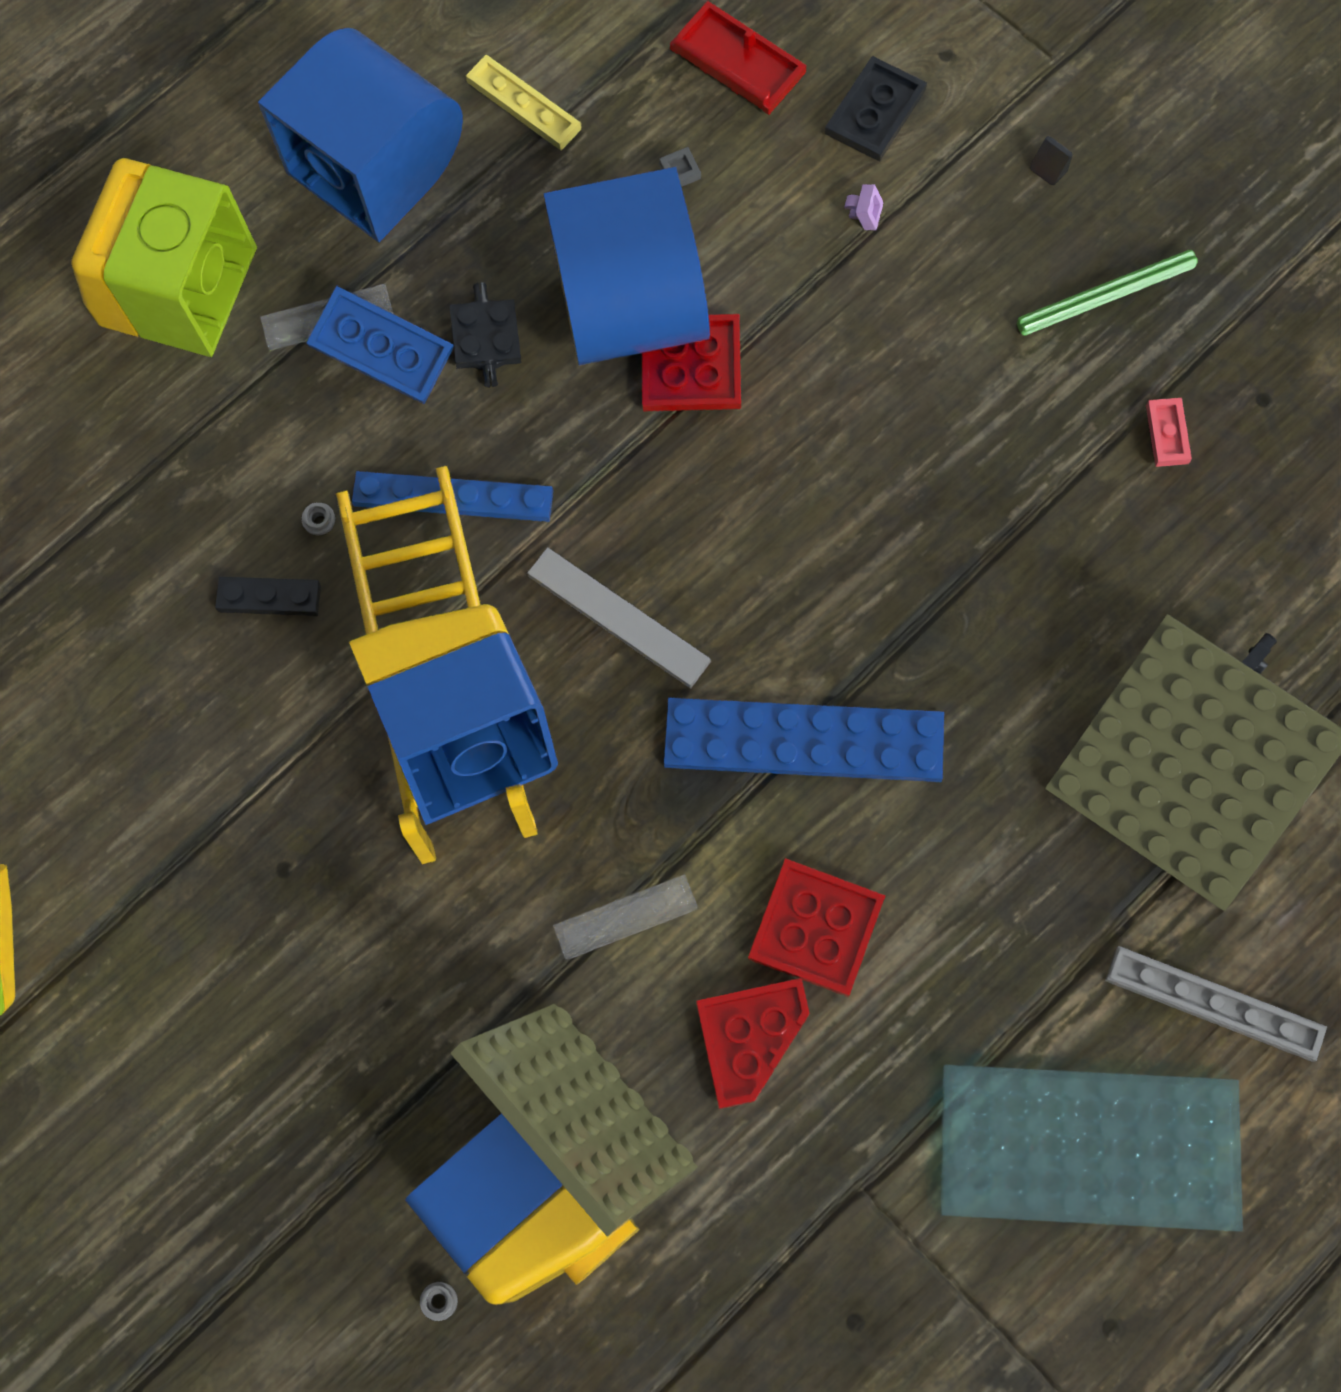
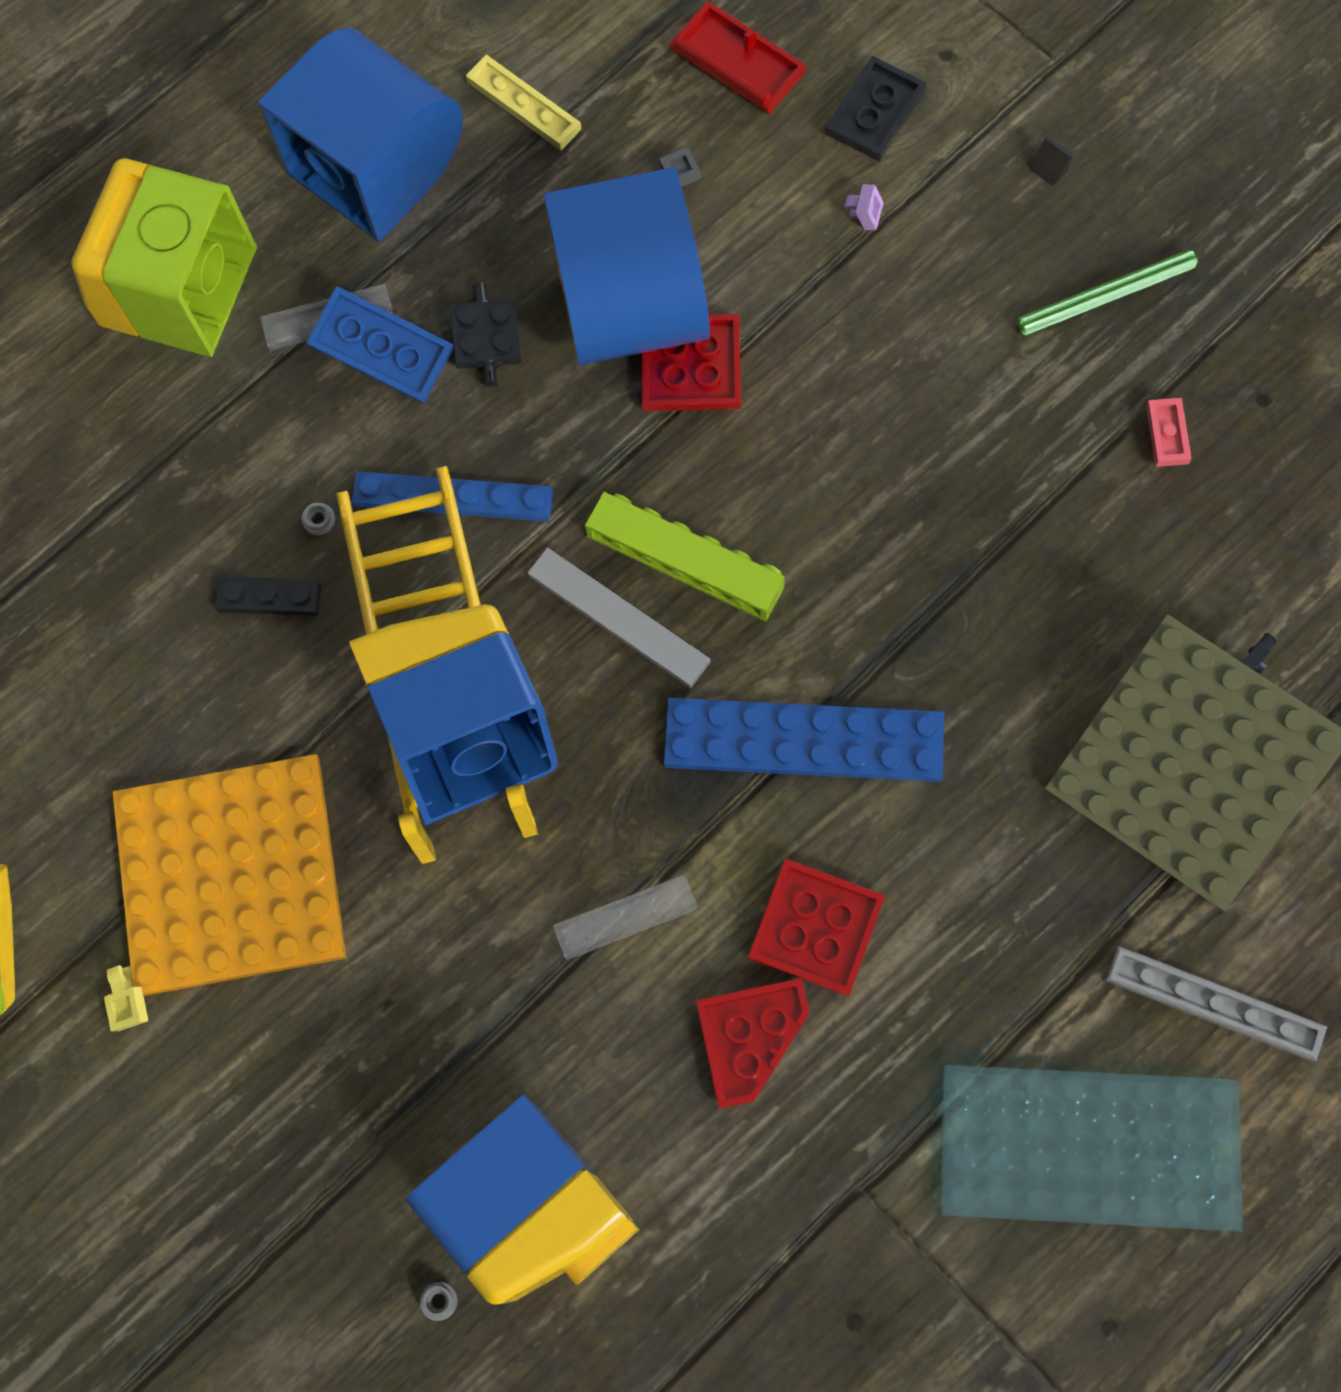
olive plate [451,1004,698,1237] -> none
none -> light yellow plate [104,965,148,1031]
none -> light orange plate [113,754,347,996]
none -> lime brick [585,492,785,622]

